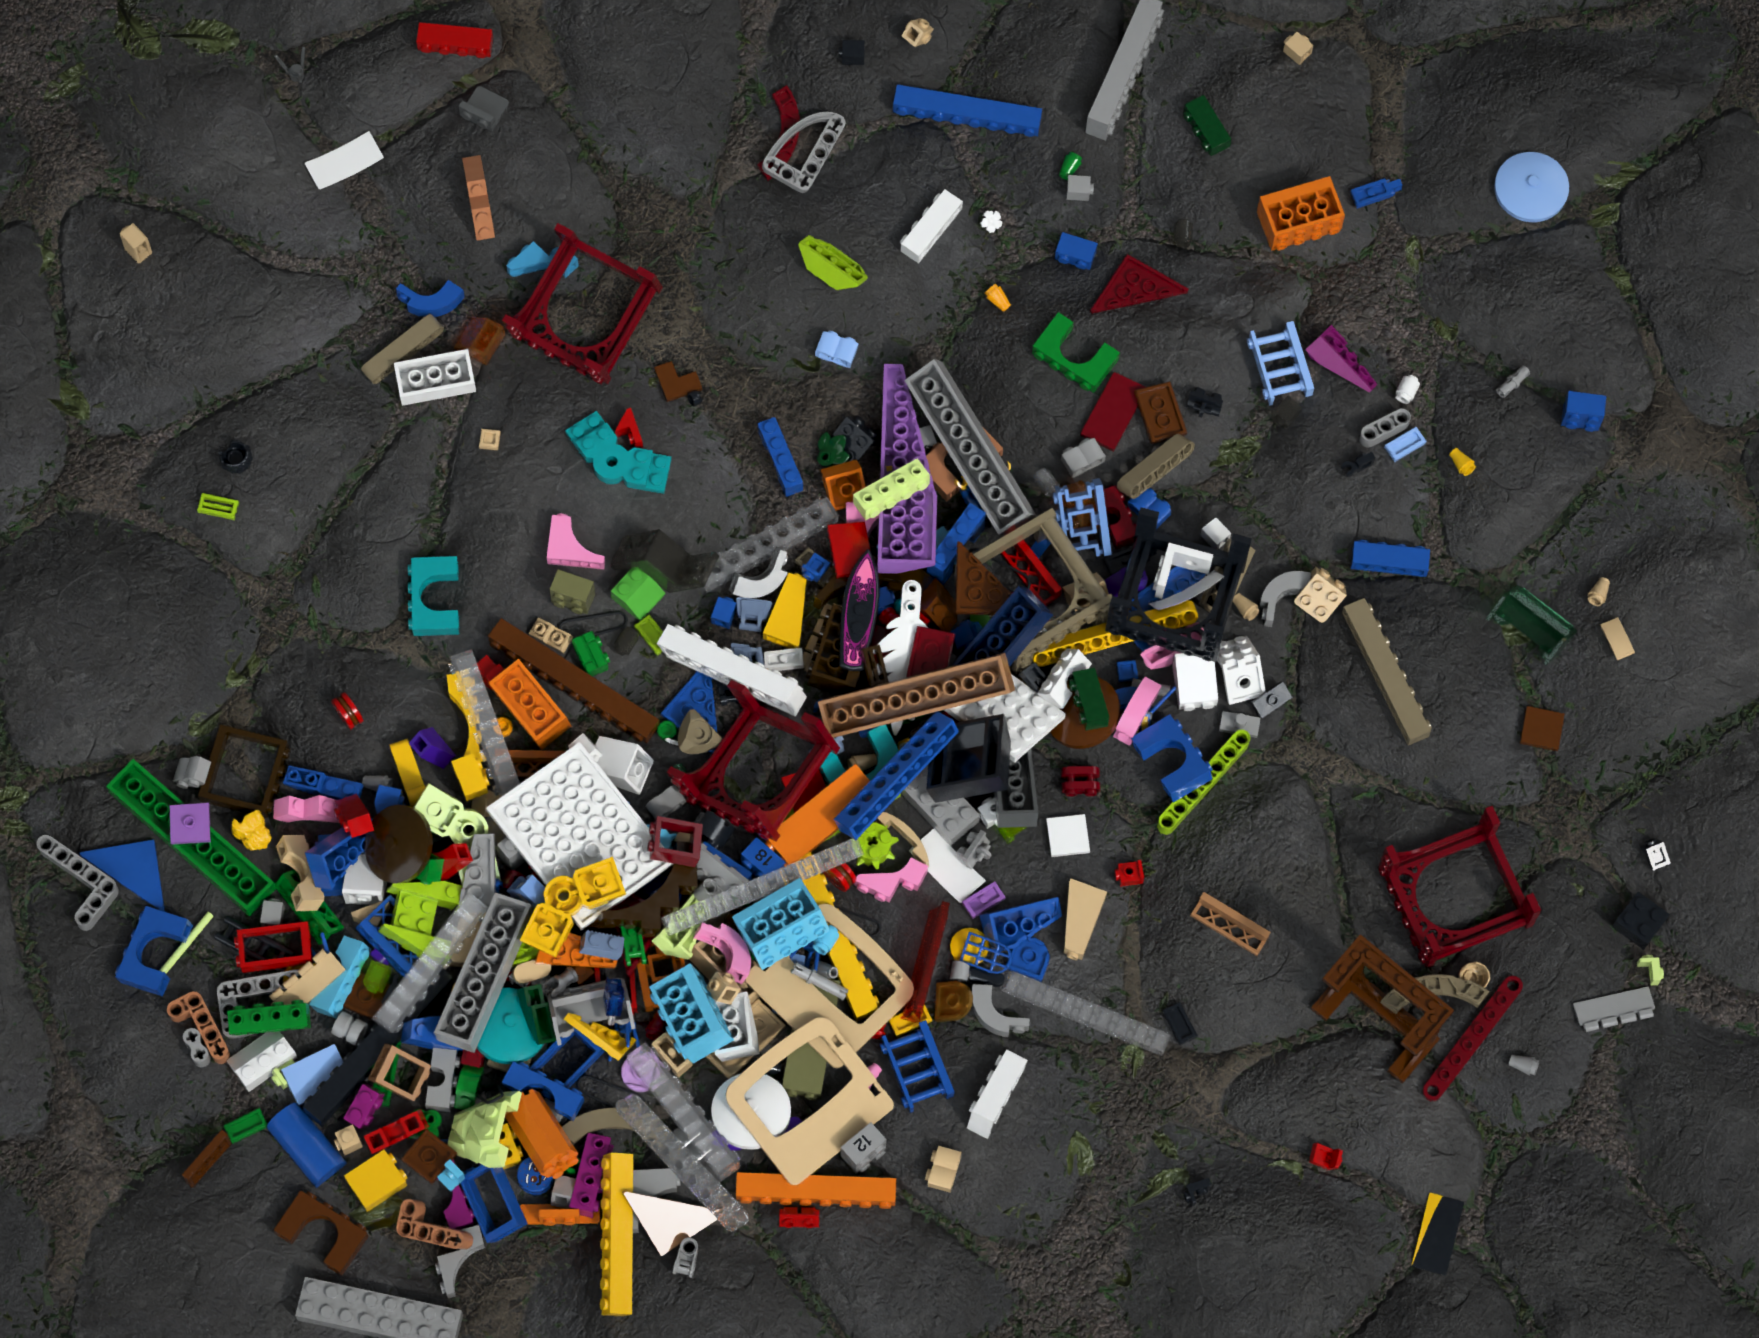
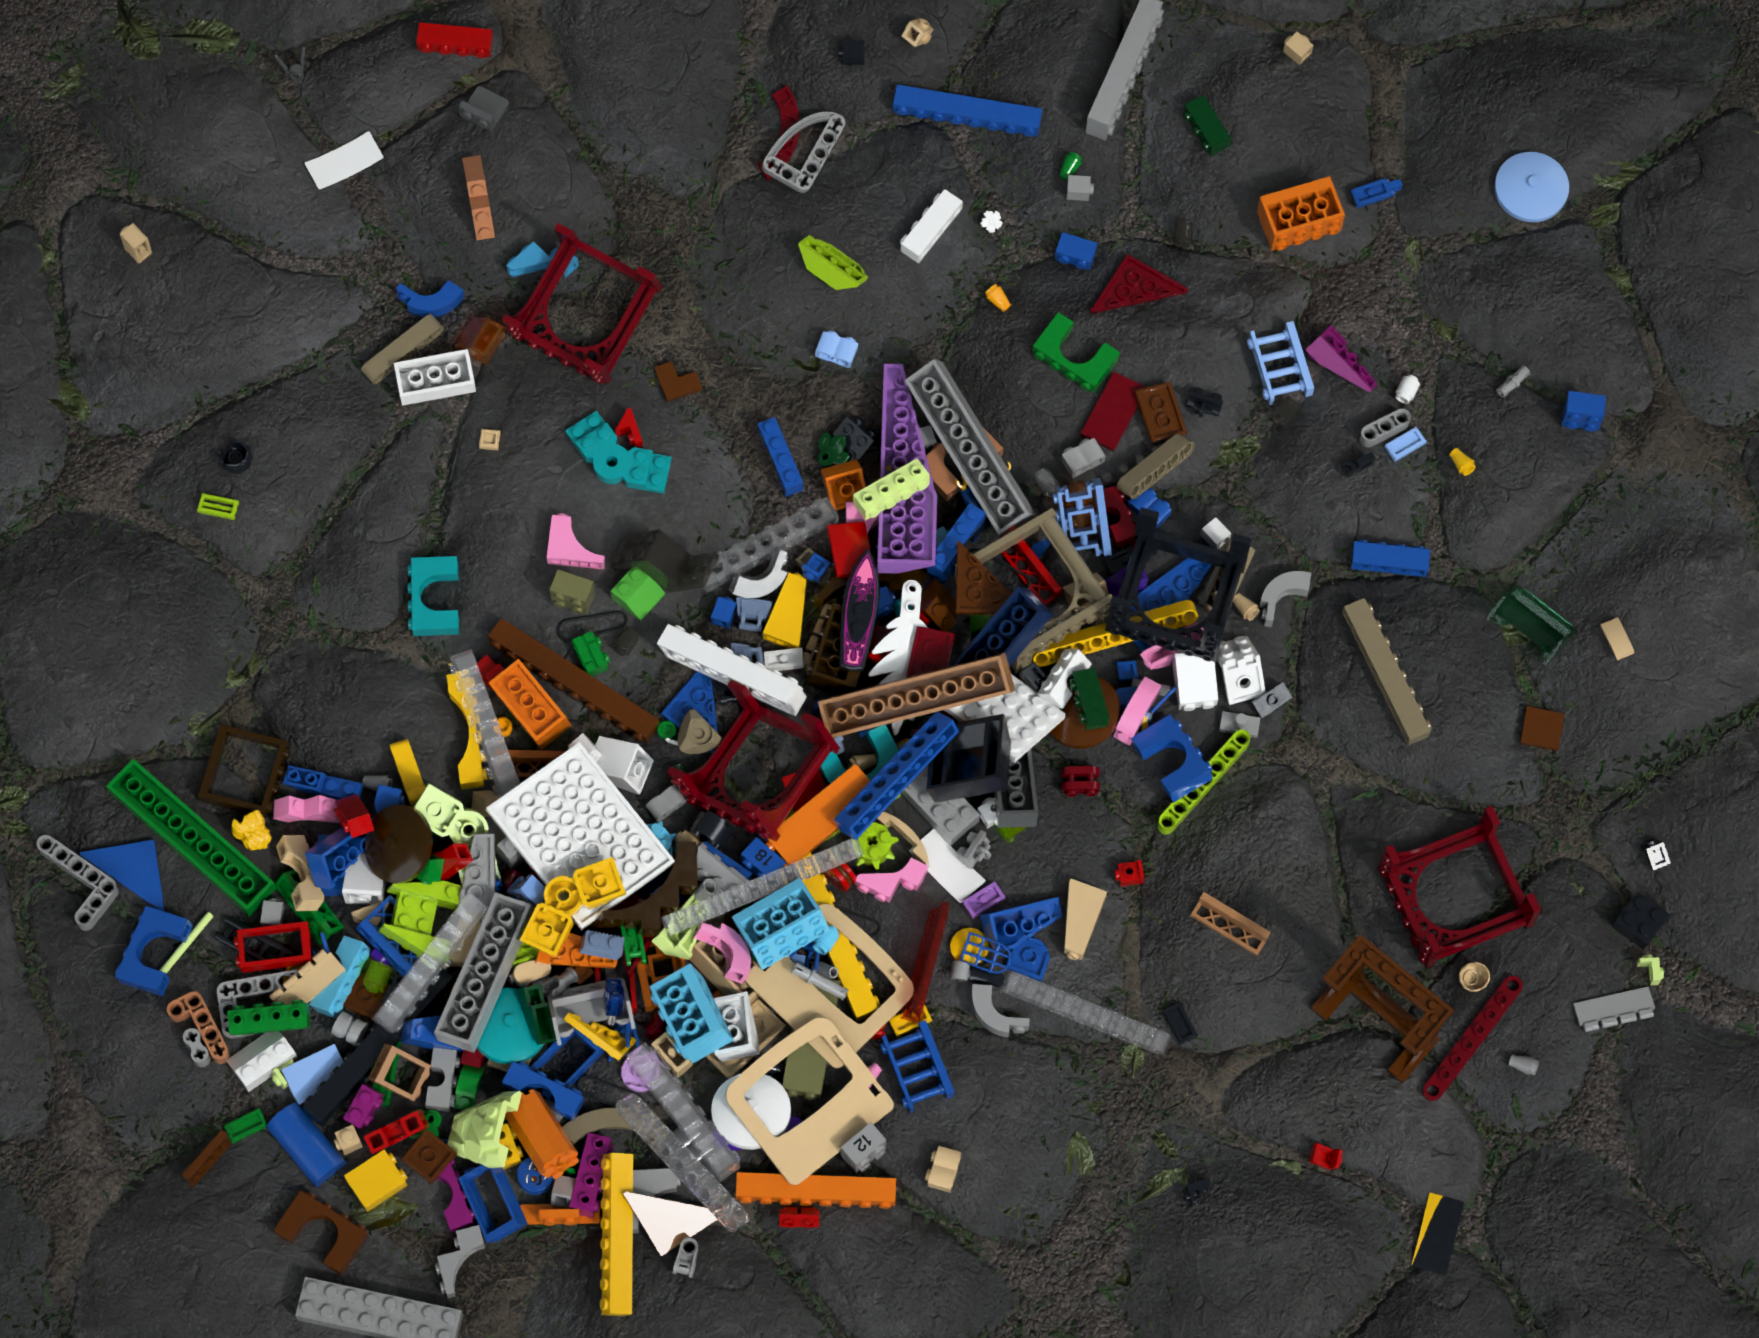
medium lavender plate [170,803,211,845] -> none
light grey brick [173,756,211,789] -> none
red head [331,692,364,730] -> none
nougat beam [396,1199,473,1249] -> none
dark purple slope [409,727,456,769] -> none
medium azure bracket [438,1159,465,1191] -> none
yellow brick [451,753,490,801] -> none
black piece [477,1085,504,1104] -> none
tan slope [529,618,573,653] -> none
lime tile [634,615,663,656] -> none
dark red window [647,816,703,867] -> none
black hinge [687,390,703,407] -> none
tan brick [706,972,741,1005] -> none
dark brown tile [860,645,889,687] -> none
red wheel [878,607,900,632] -> none
pearl gold tile [934,981,973,1022] -> none
blue brick [951,620,983,649] -> none
white wedge [967,1050,1028,1139] -> none
white tile [1046,814,1090,857] -> none
white sticker [1149,570,1224,610] -> none
white bracket [1153,543,1213,599] -> none
tan bracket [1294,566,1347,623] -> none
dark tan tile [1380,974,1490,1014] -> none
tan cone [1588,577,1610,606] -> none

